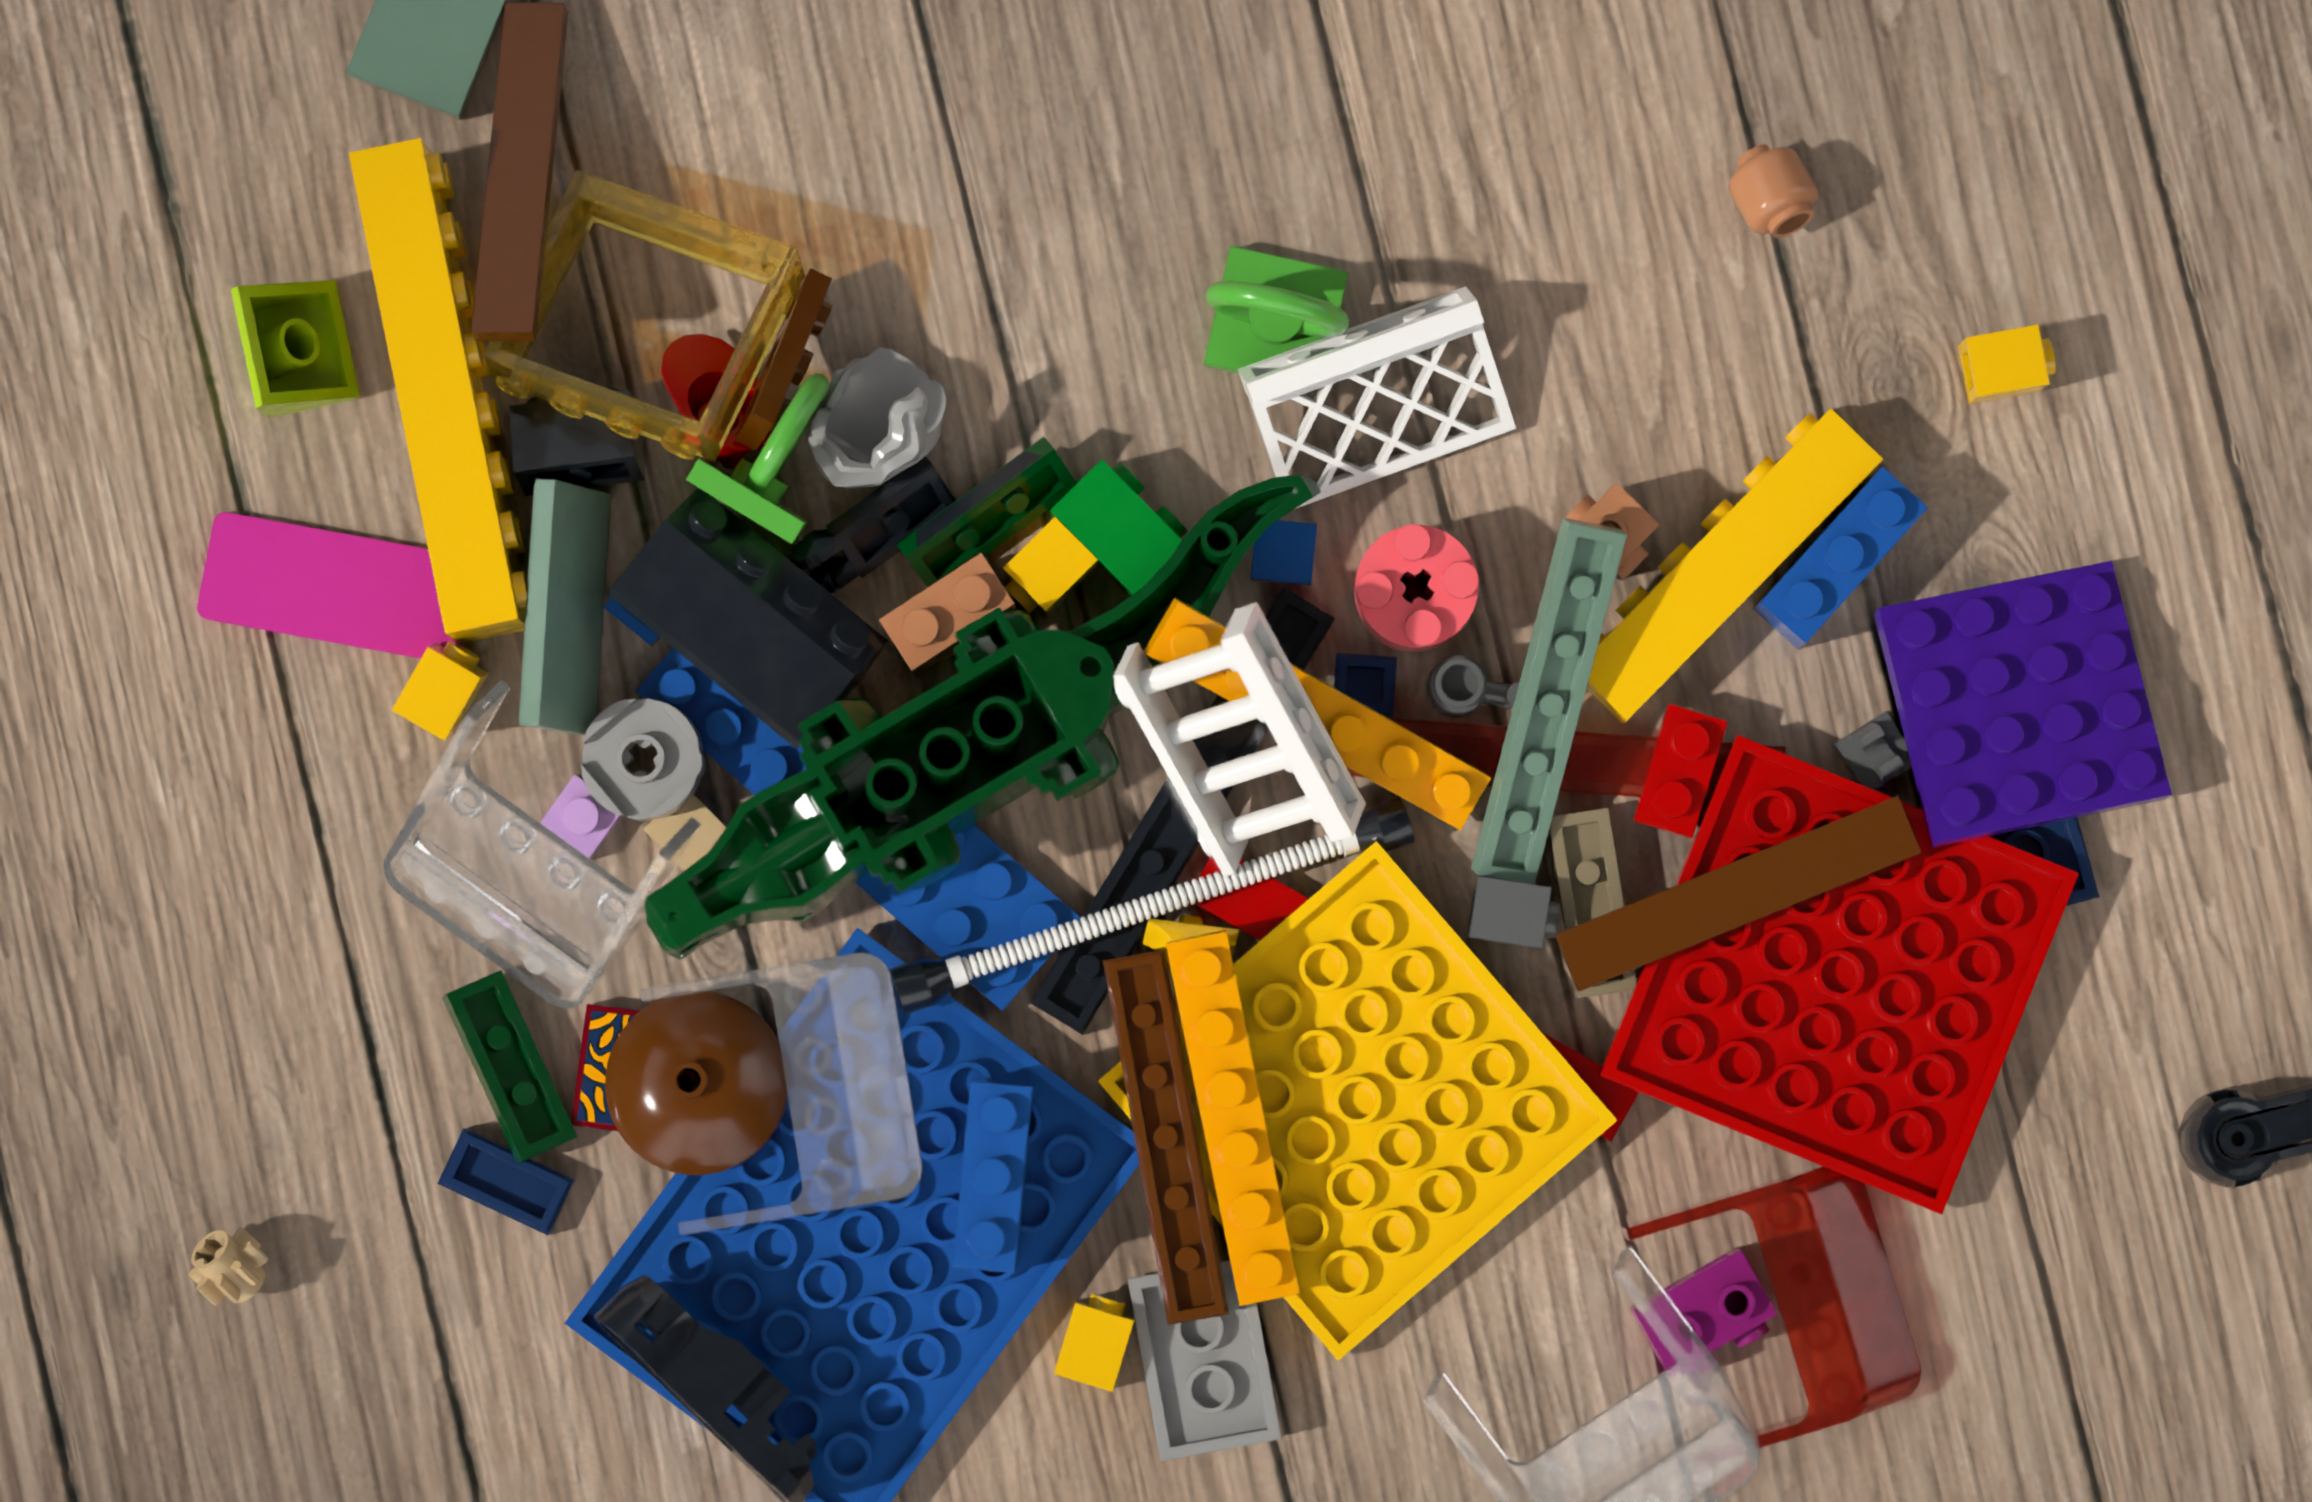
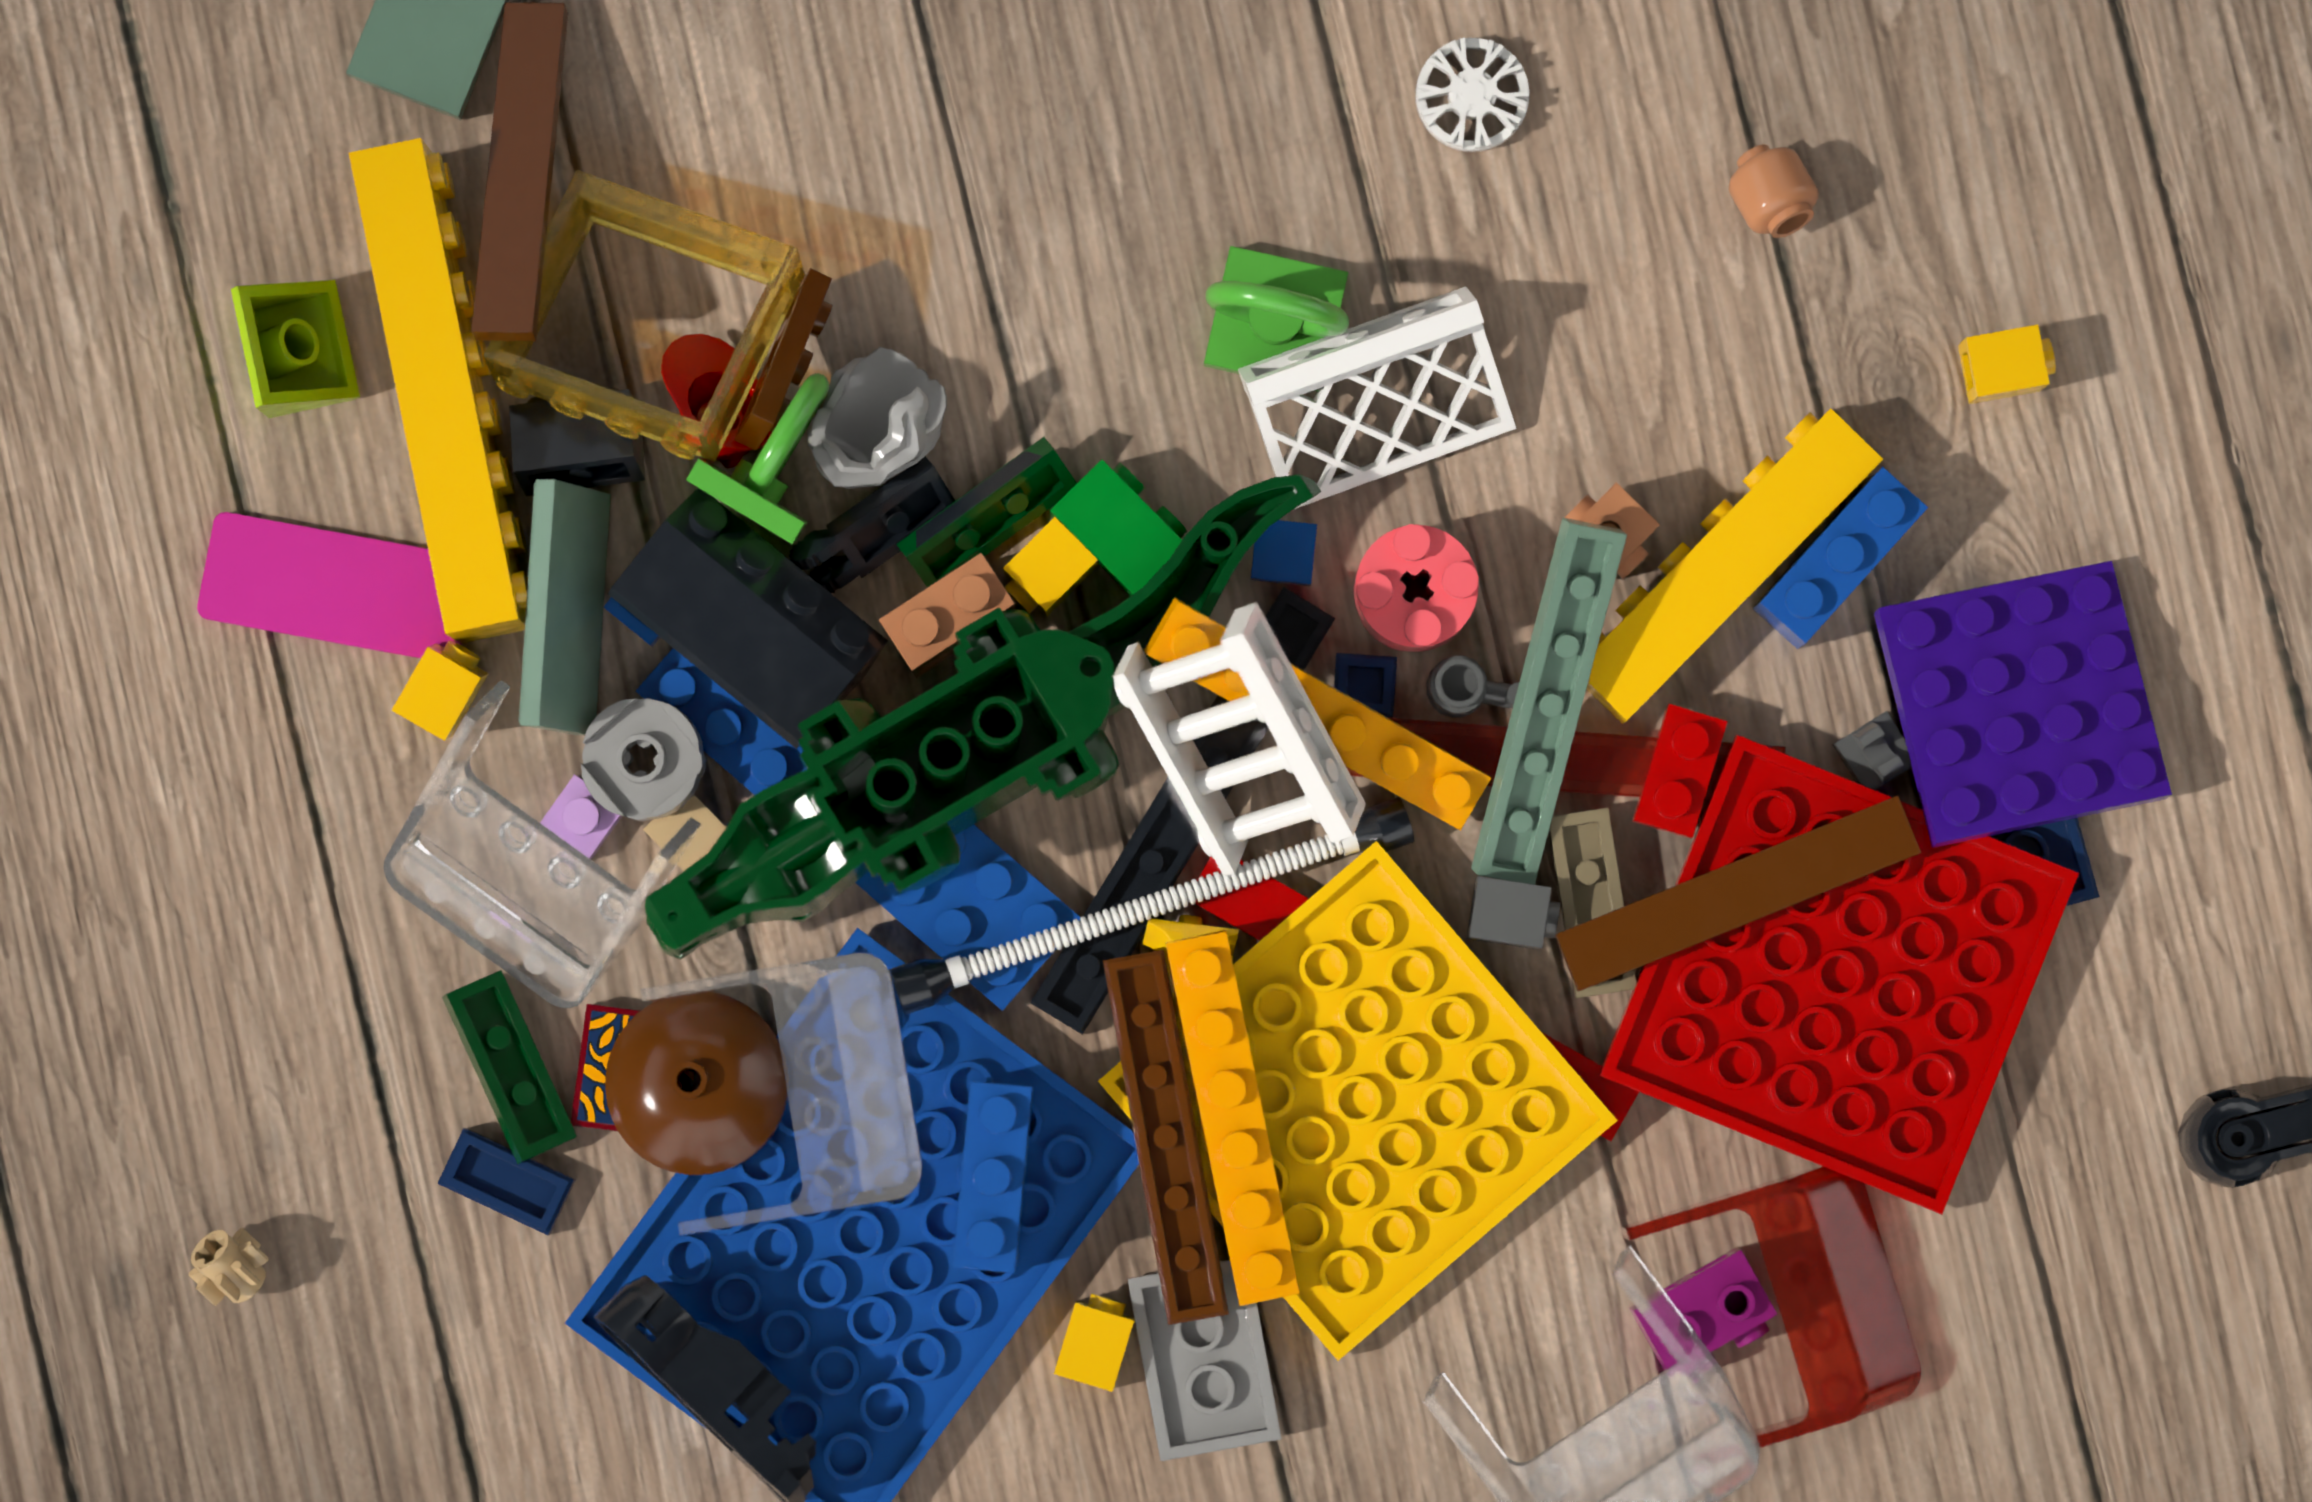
none -> white wheel [1416,38,1529,152]

